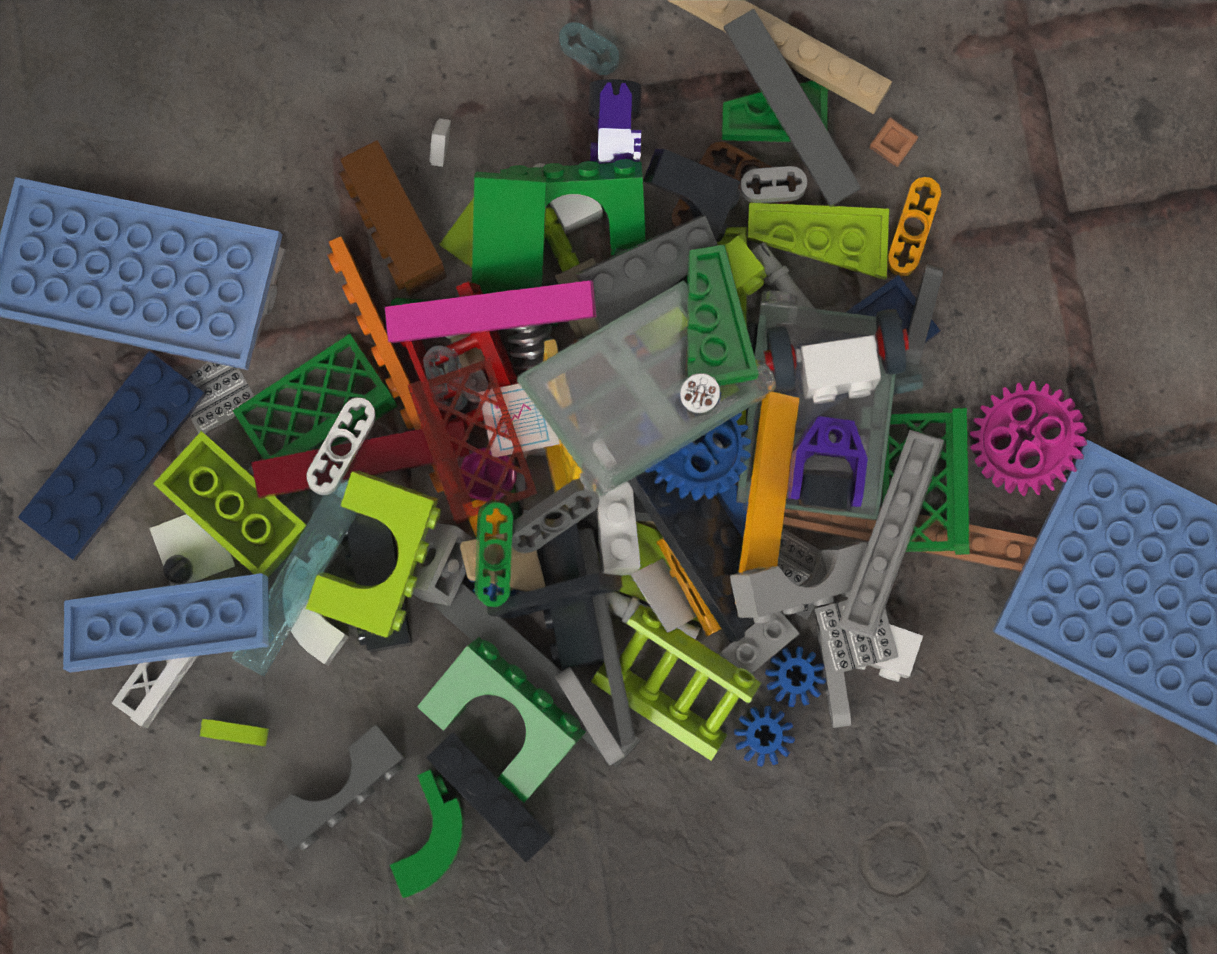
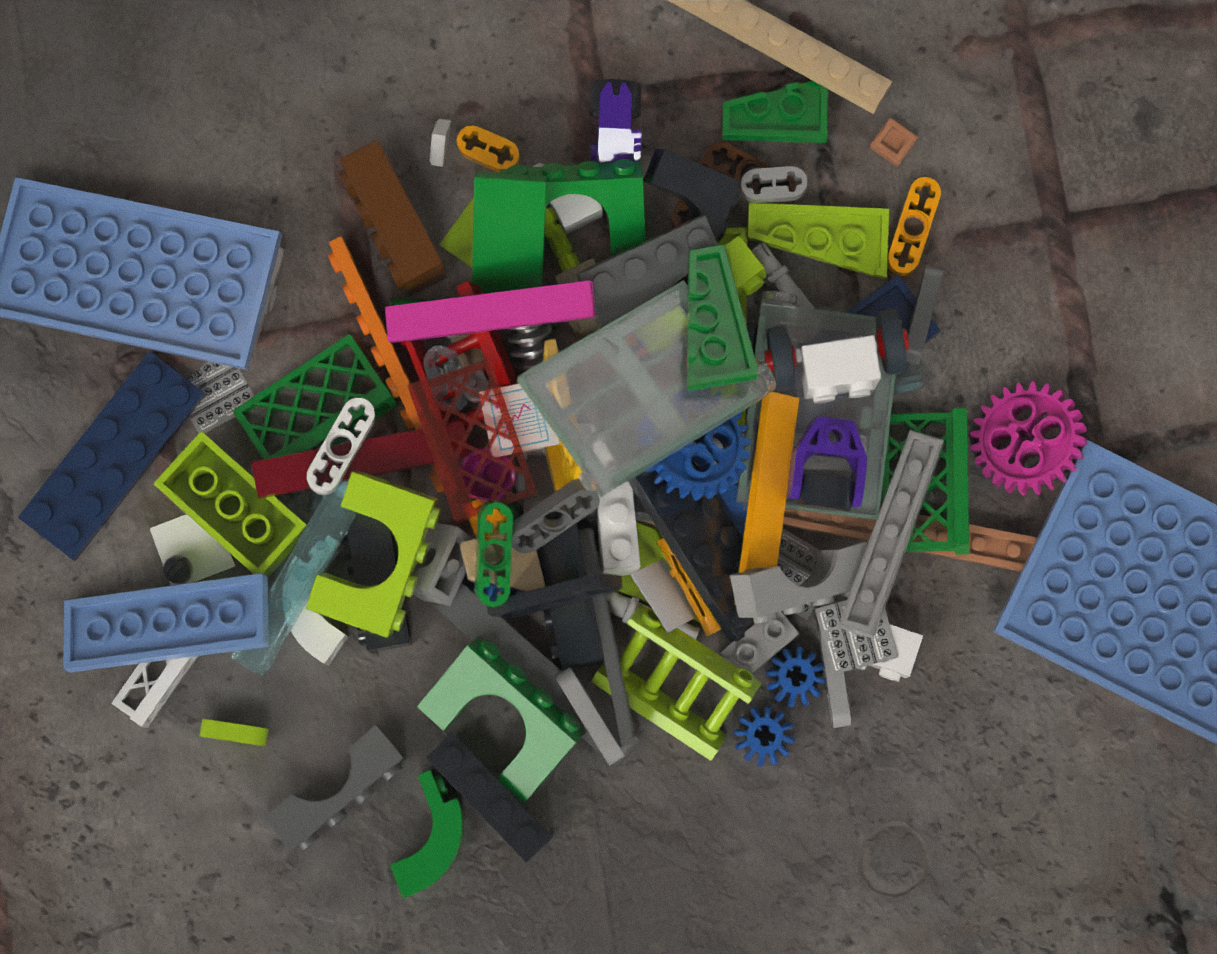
clear light blue beam [559,22,619,75] -> none
white sticker [681,374,720,413] -> none
dark grey tile [724,9,861,207] -> none
none -> light orange beam [456,125,520,173]

